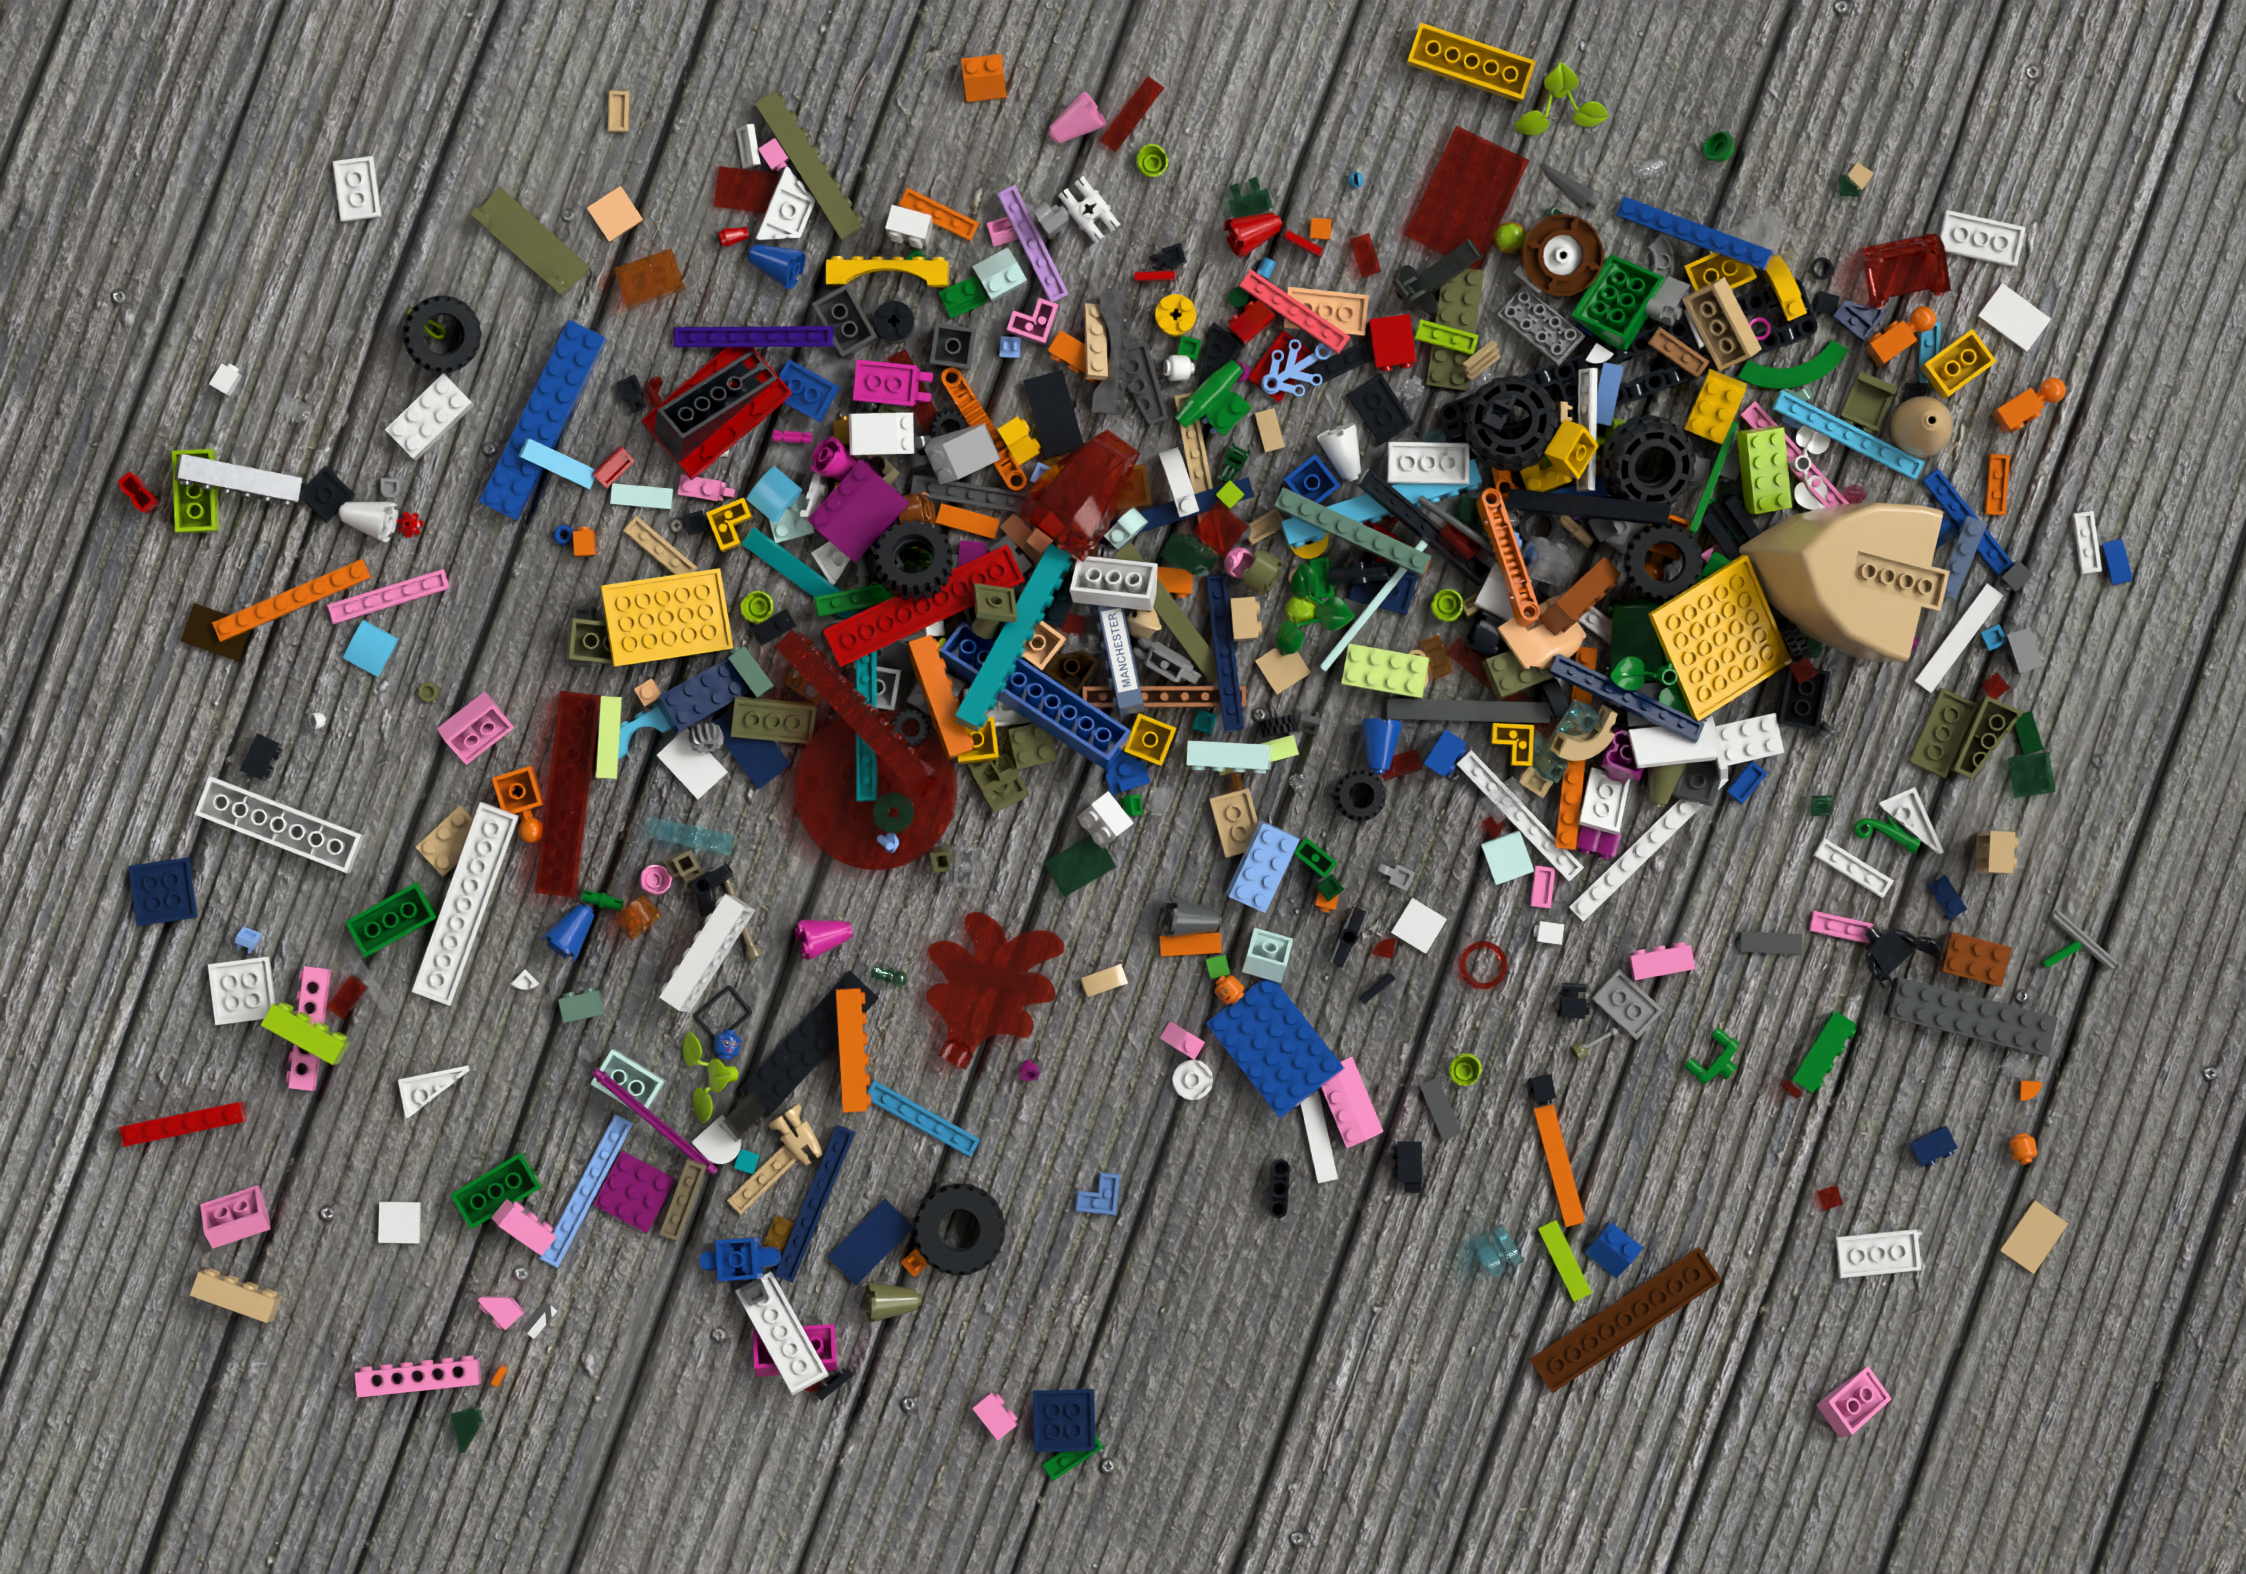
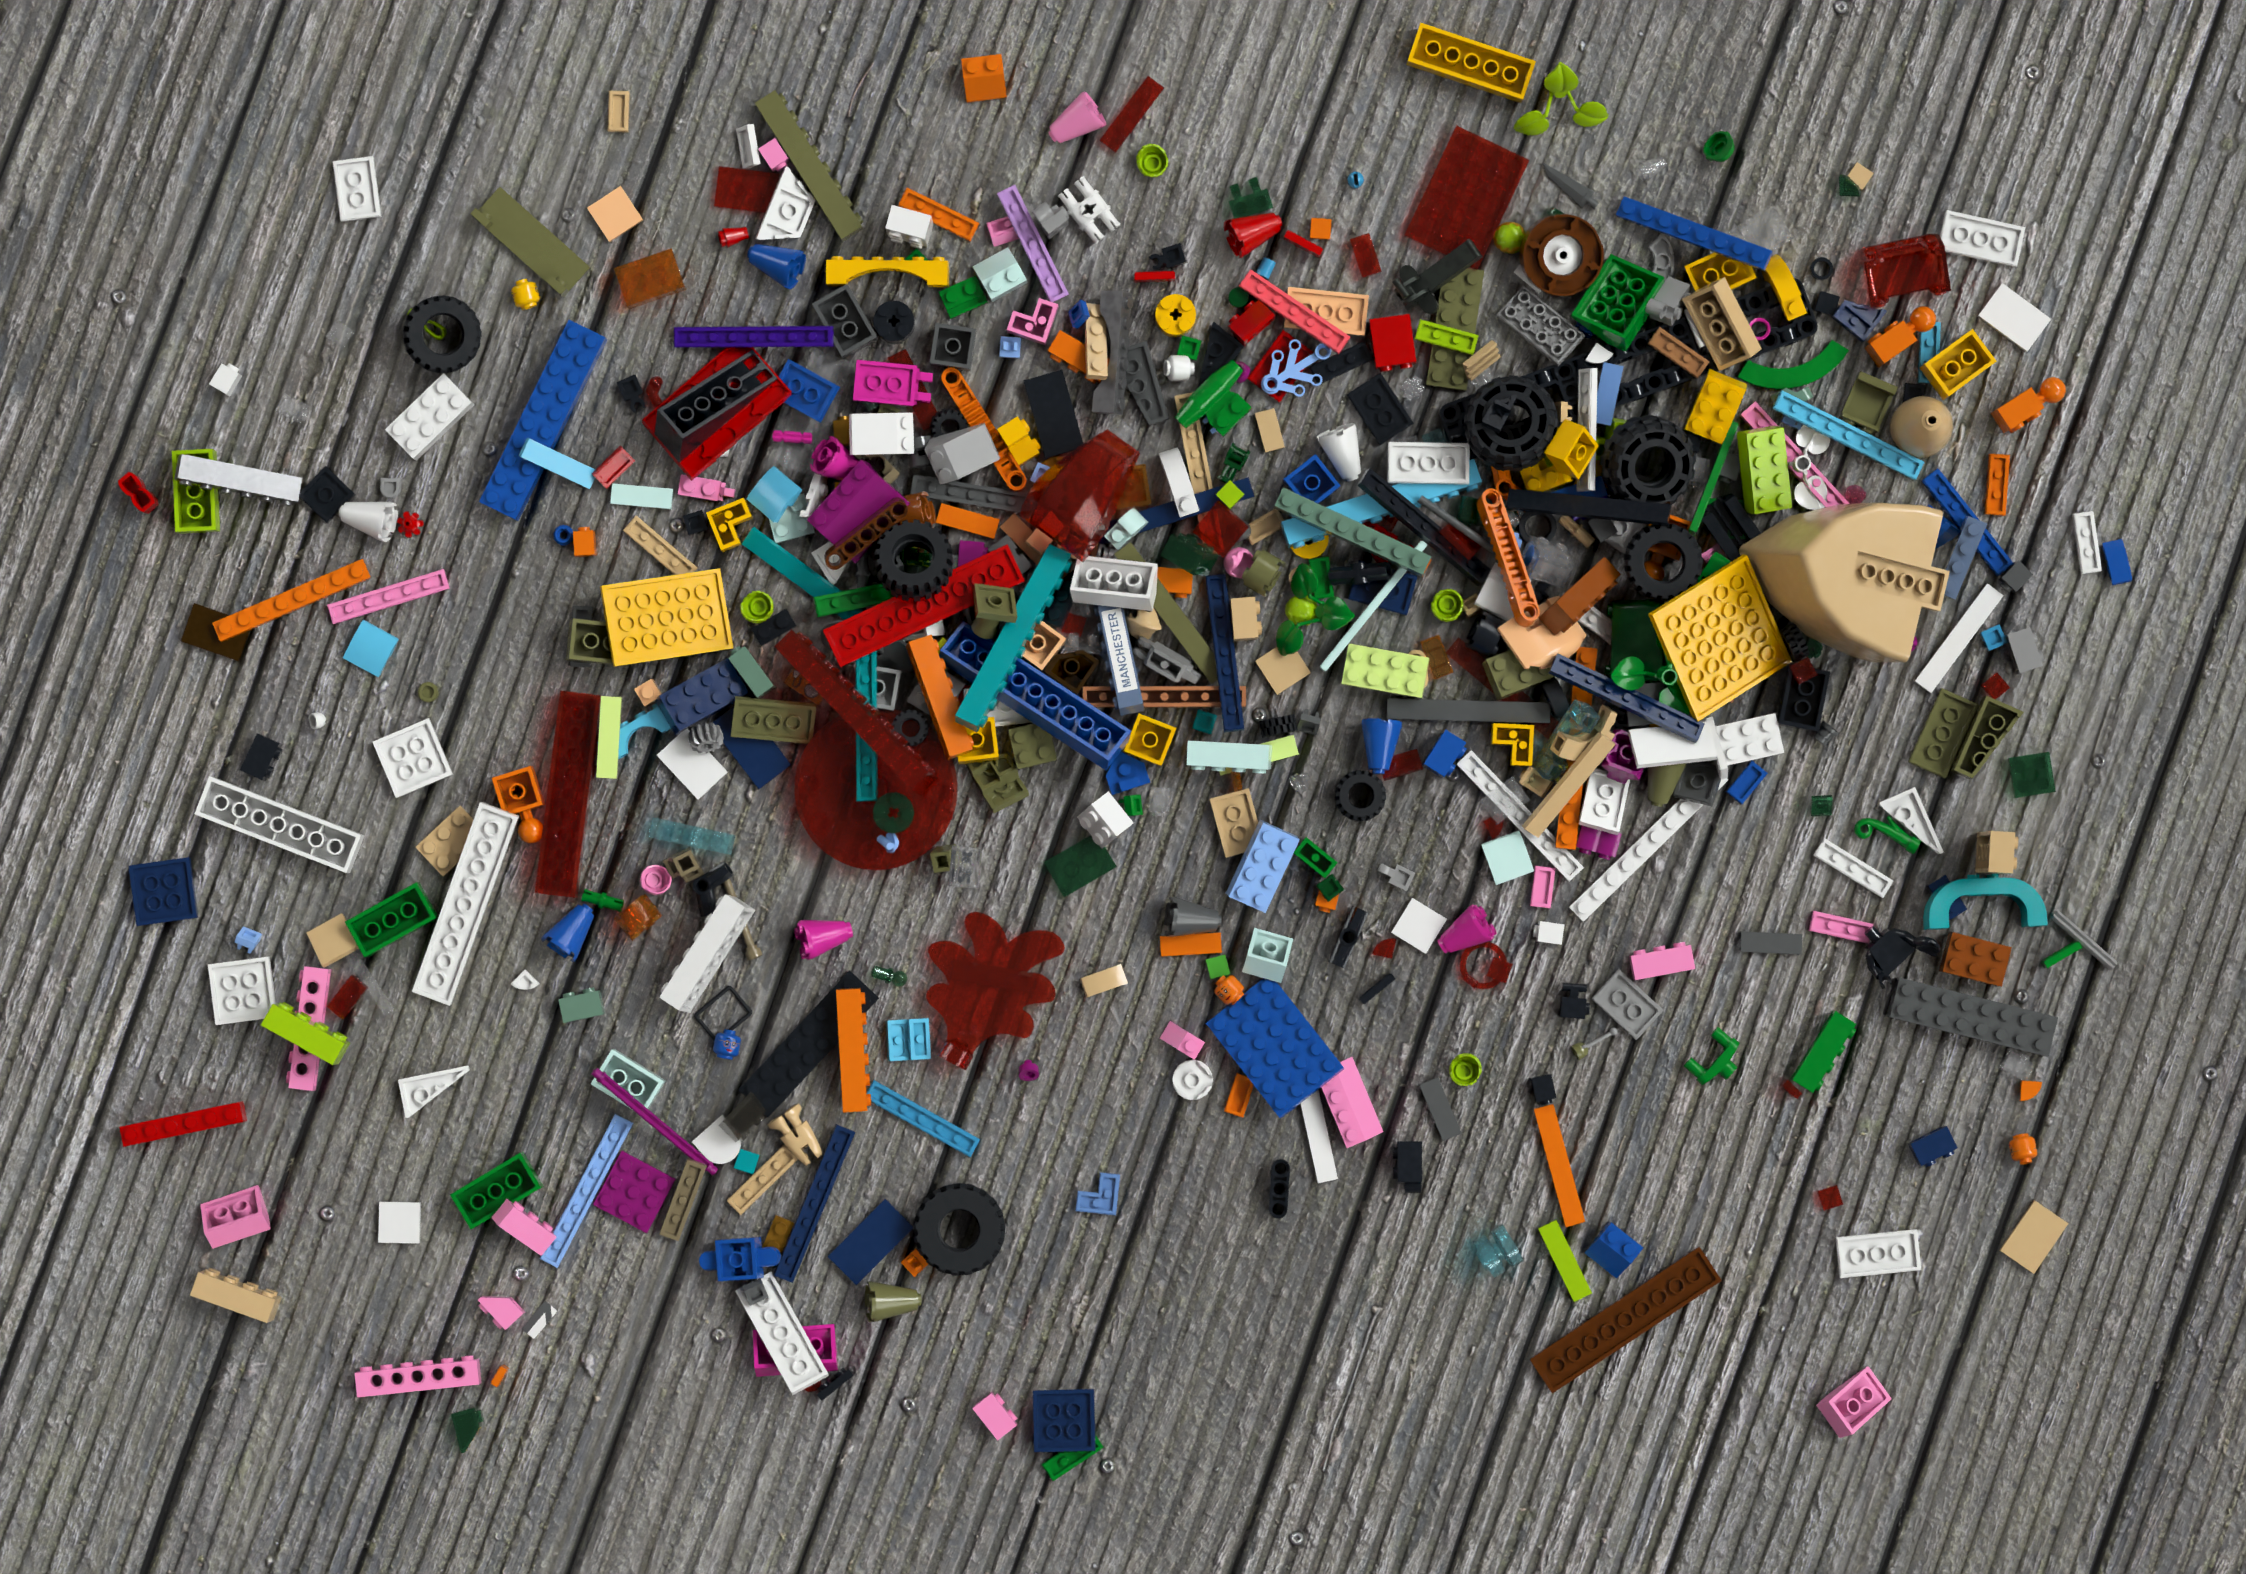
bright pink slope [437,691,514,765] -> none
lime plant [682,1031,738,1124] -> none
dark green tile [2014,711,2044,756] -> none
none -> tan tile [306,913,359,968]
none -> white plate [373,718,453,798]
none -> yellow head [511,279,540,310]
none -> reddish brown beam [824,497,908,570]
none -> medium azure slope [885,1018,931,1061]
none -> blue tile [1068,300,1090,329]
none -> orange tile [1224,1073,1254,1118]
none -> dark pink cone [1437,904,1497,953]
none -> clear red tile [1486,957,1513,983]
none -> tan tile [1522,732,1616,838]
none -> teal arch [1923,874,2048,930]

